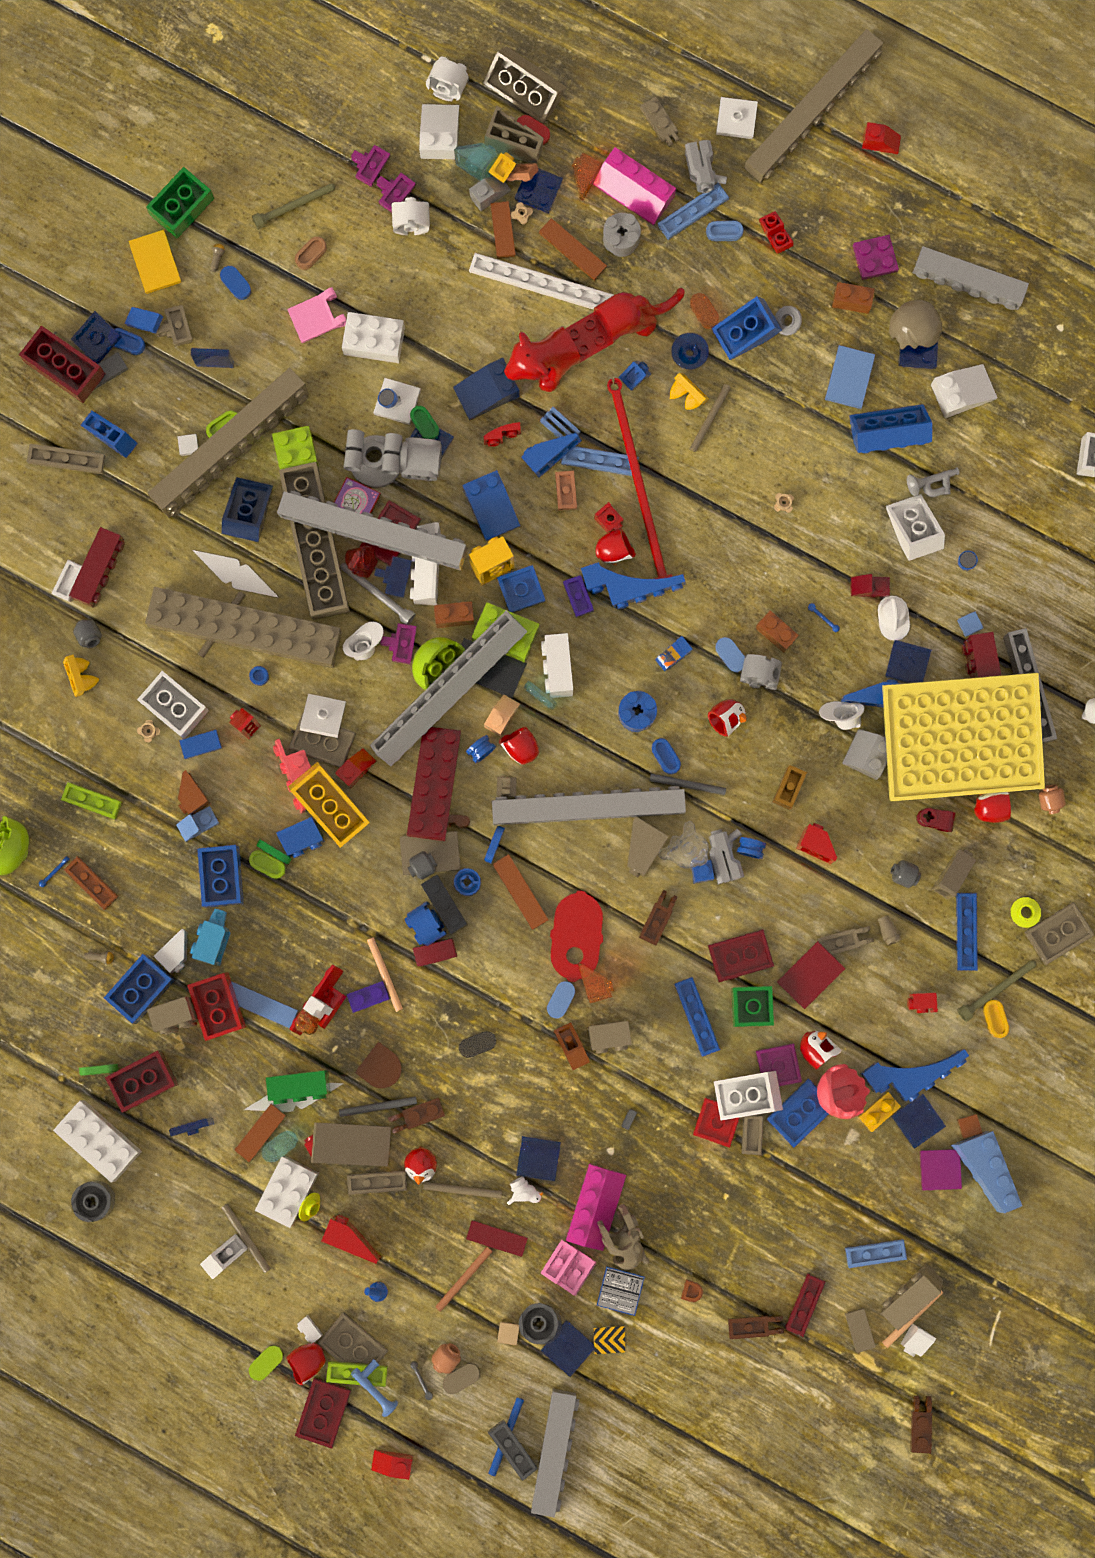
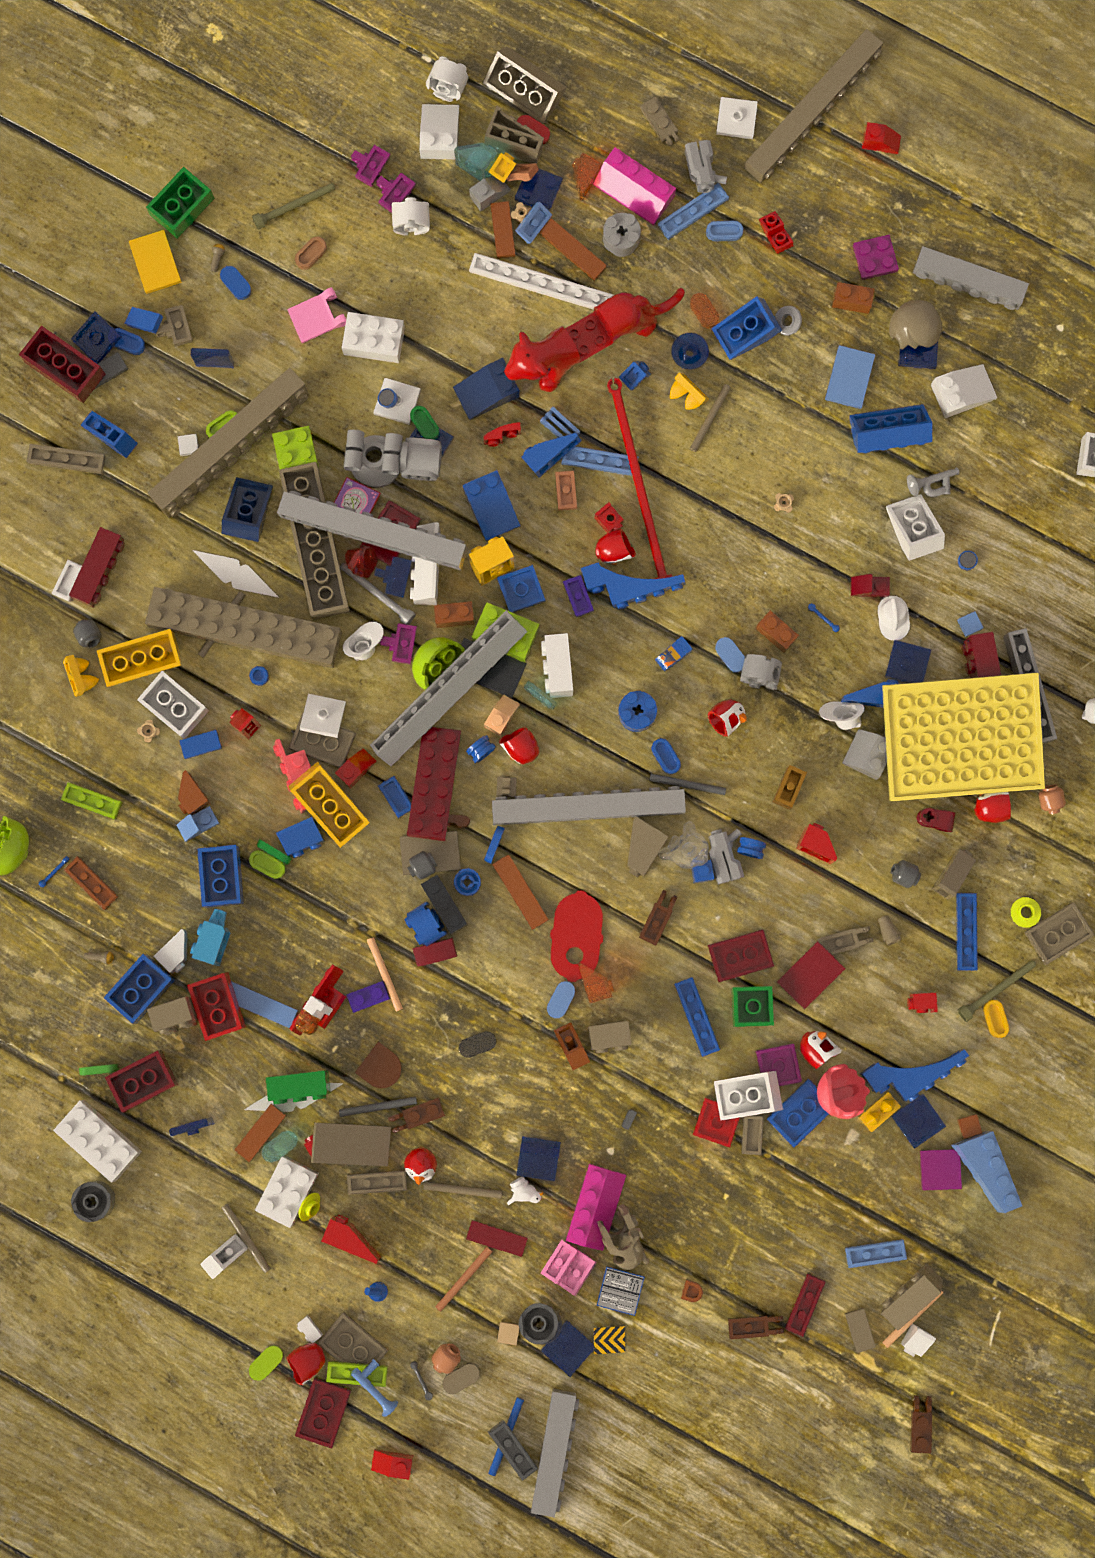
none -> yellow slope [97,629,181,687]
none -> blue tile [378,776,411,819]
none -> medium blue plate [515,202,552,243]

